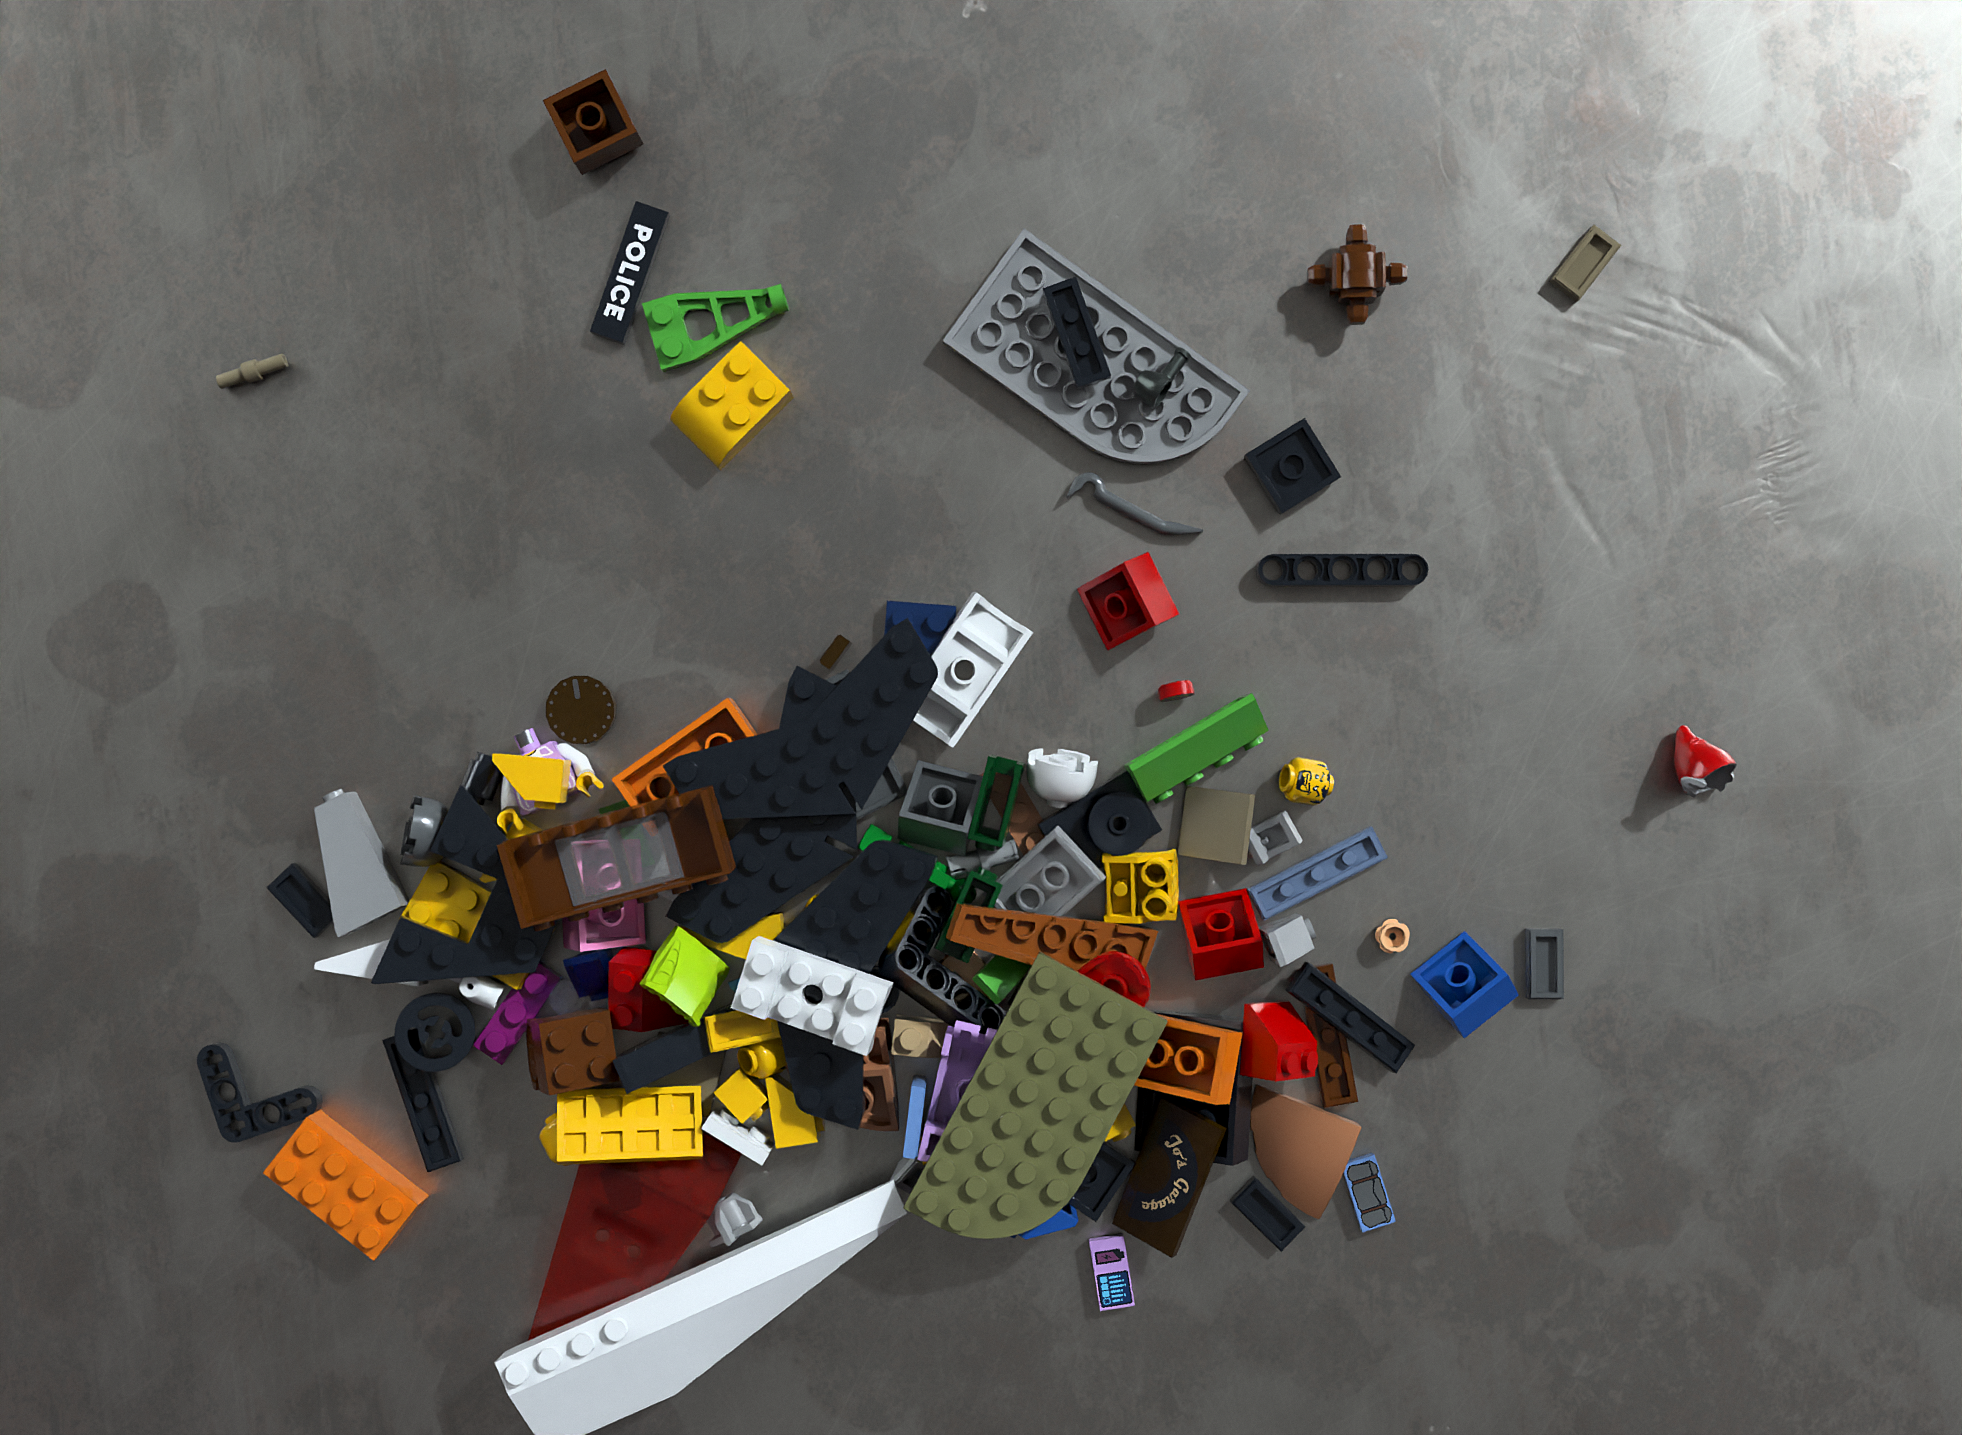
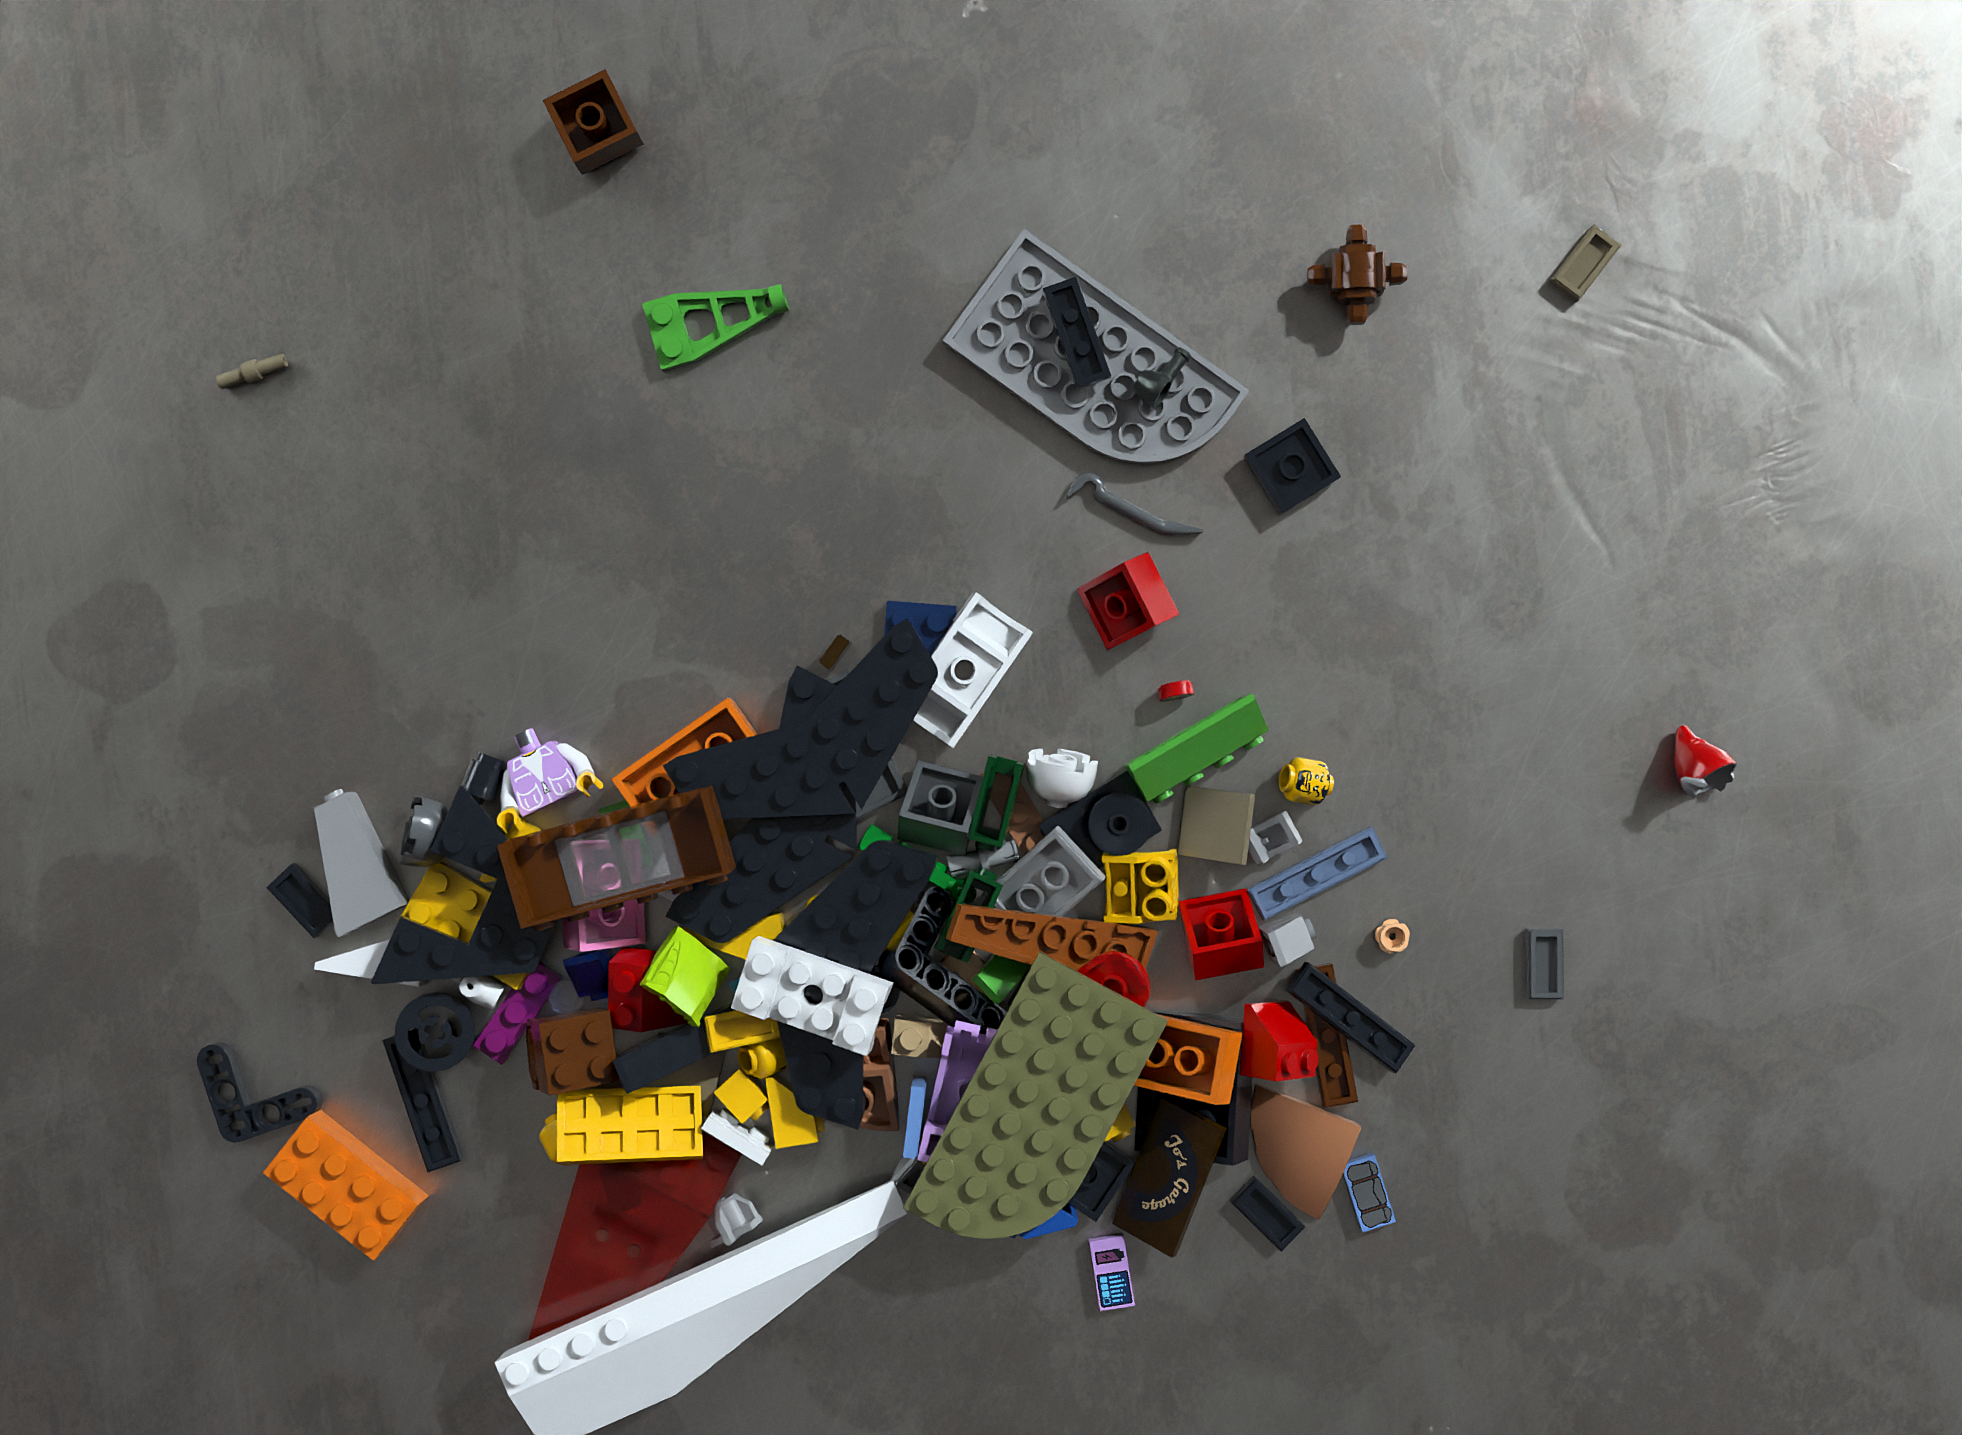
yellow slope [492,753,571,809] -> none
dark brown tile [546,676,616,744] -> none
black tile [590,201,670,345] -> none
yellow brick [670,341,794,470] -> none
black beam [1256,554,1429,587] -> none
blue slope [1411,931,1519,1038] -> none

